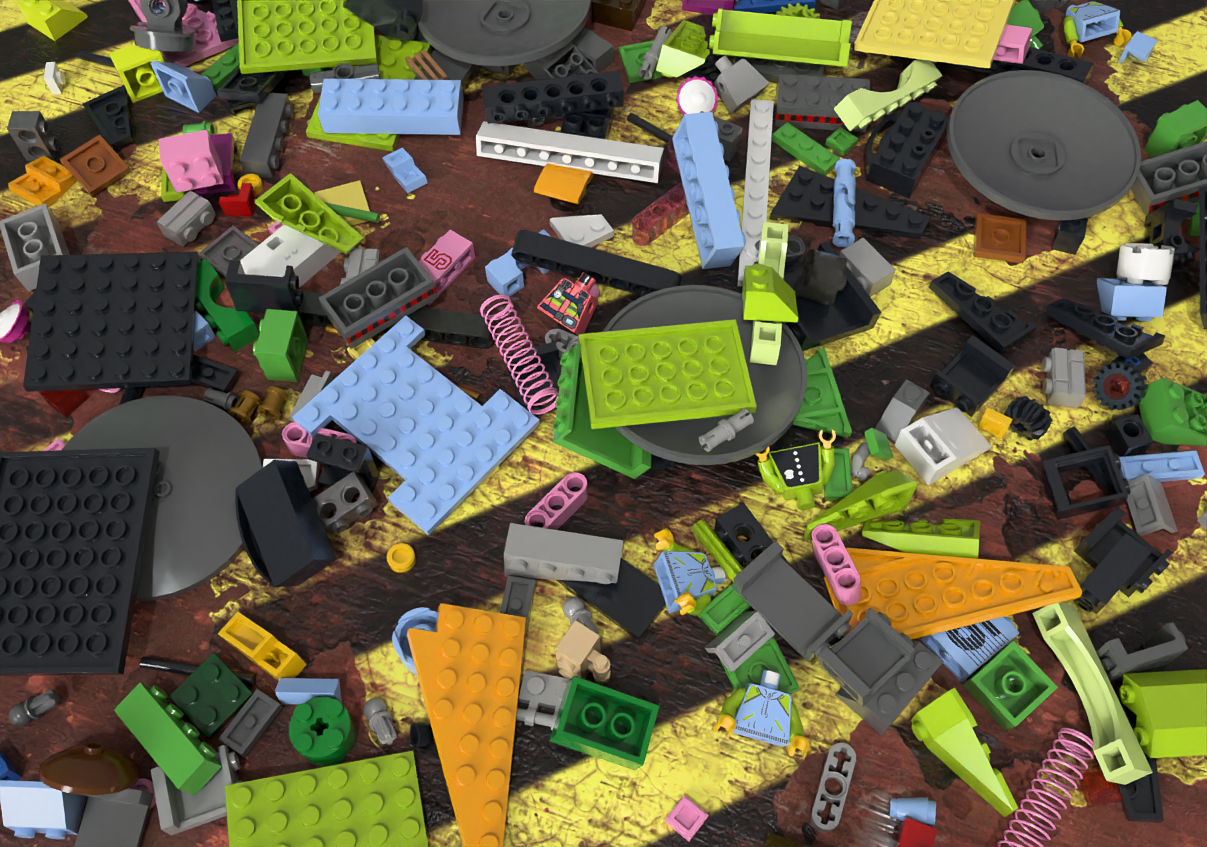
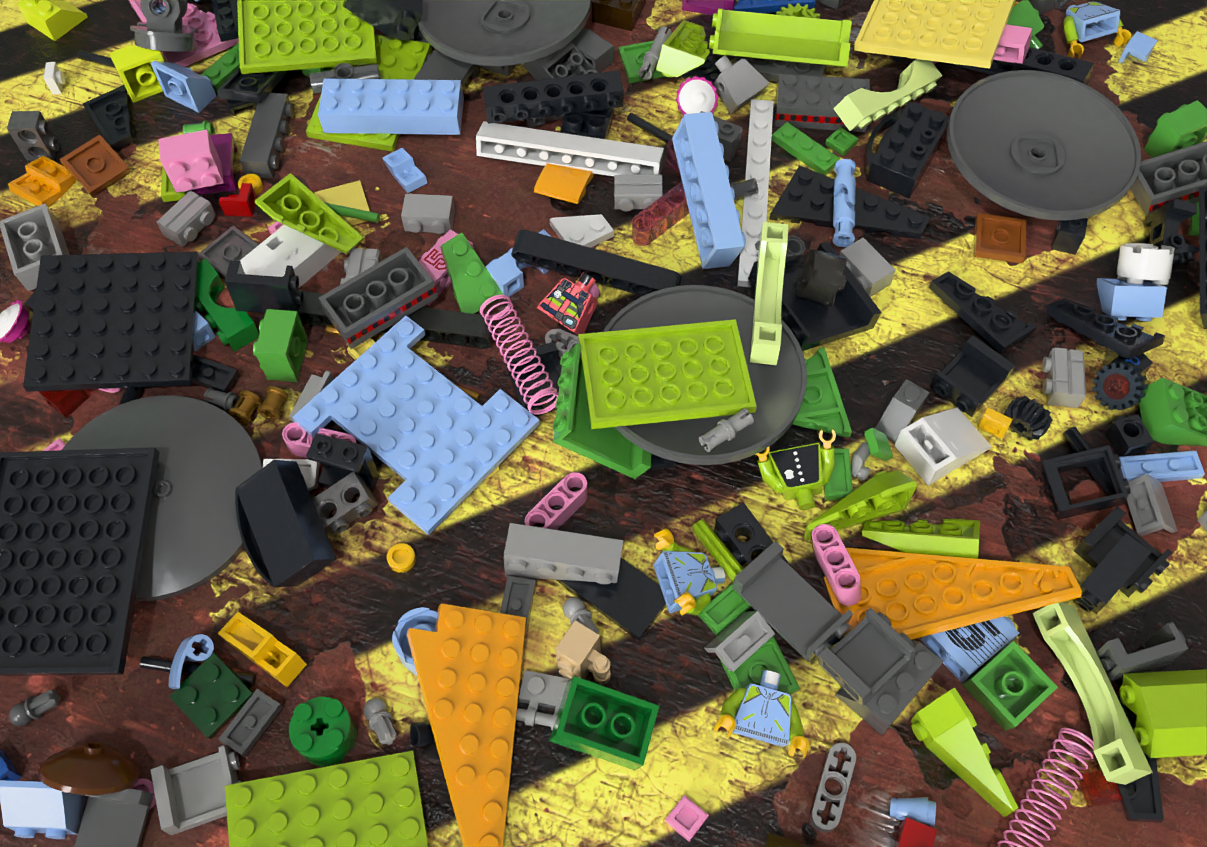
bright green brick [114,682,222,795] -> none
light blue slope [275,678,342,704] -> none
medium nougat tile [405,49,448,80] -> none
lime slope [742,264,798,322] -> none
none -> light blue panel [169,634,214,689]
none -> light grey brick [401,194,455,234]
none -> bright green wing [440,233,504,314]
none -> light grey brick [615,175,662,211]
none -> dark grey axle [730,178,759,201]

